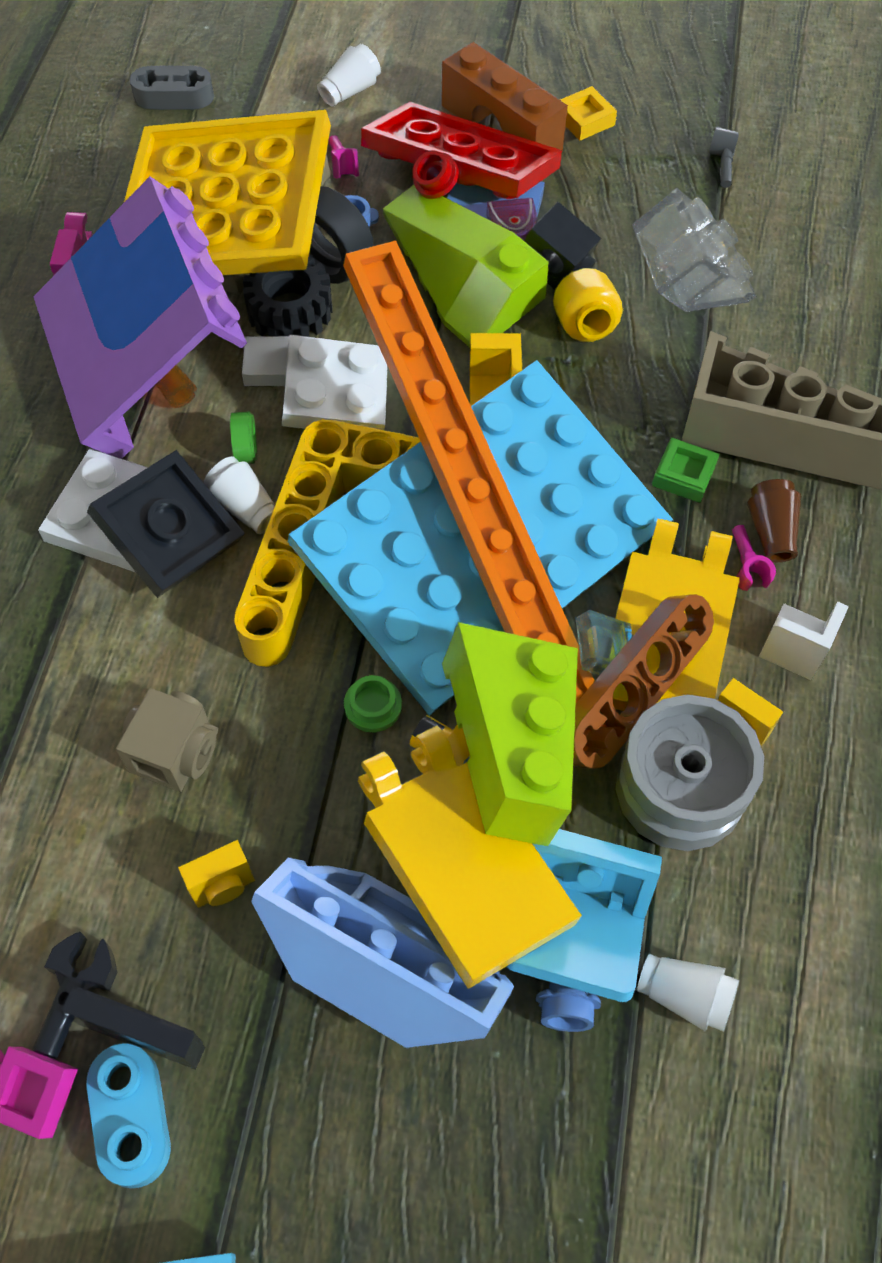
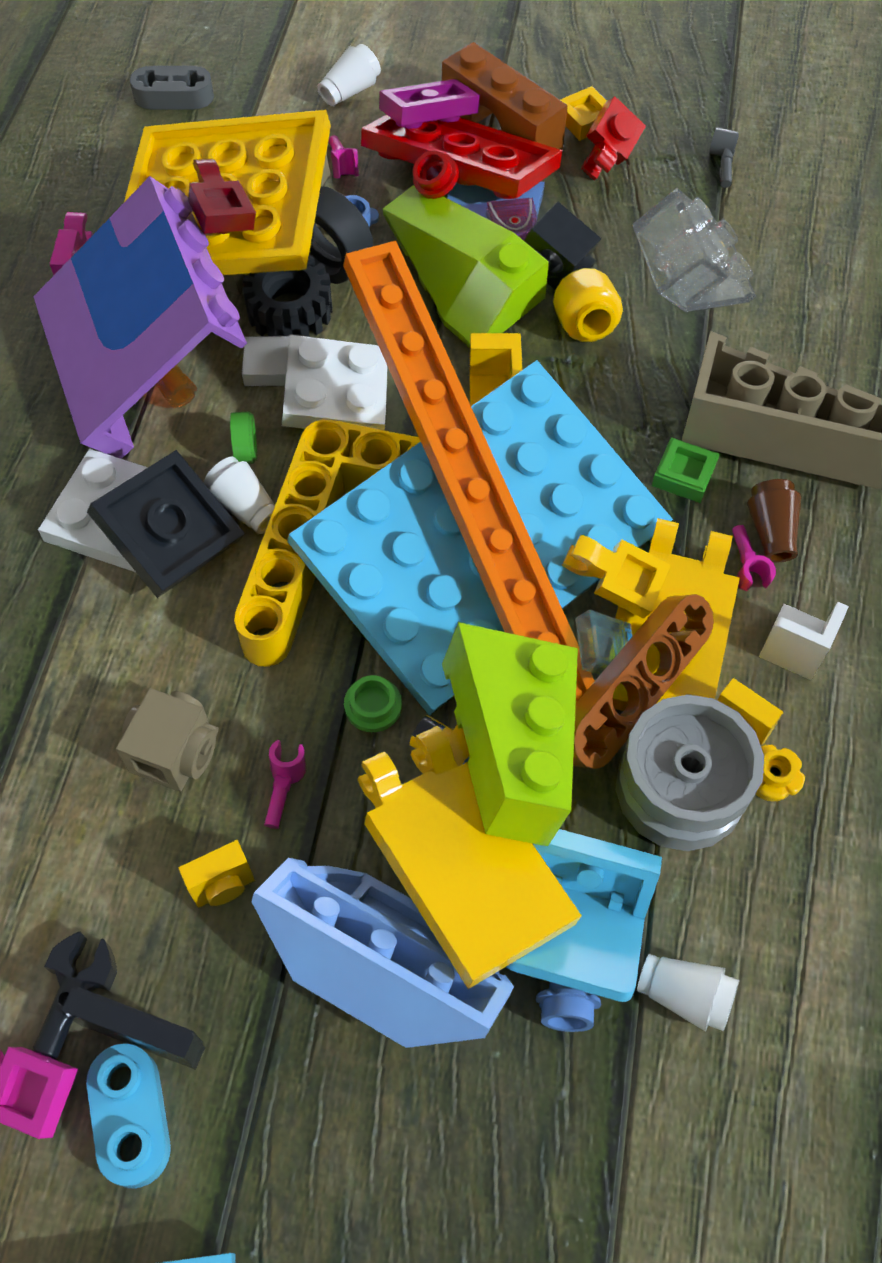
none -> dark red plate [188,159,256,234]
none -> dark pink hand [264,740,306,829]
none -> magenta plate [379,79,480,129]
none -> yellow plate [562,535,671,619]
none -> red plate [581,96,646,180]
none -> yellow plate [756,745,805,801]

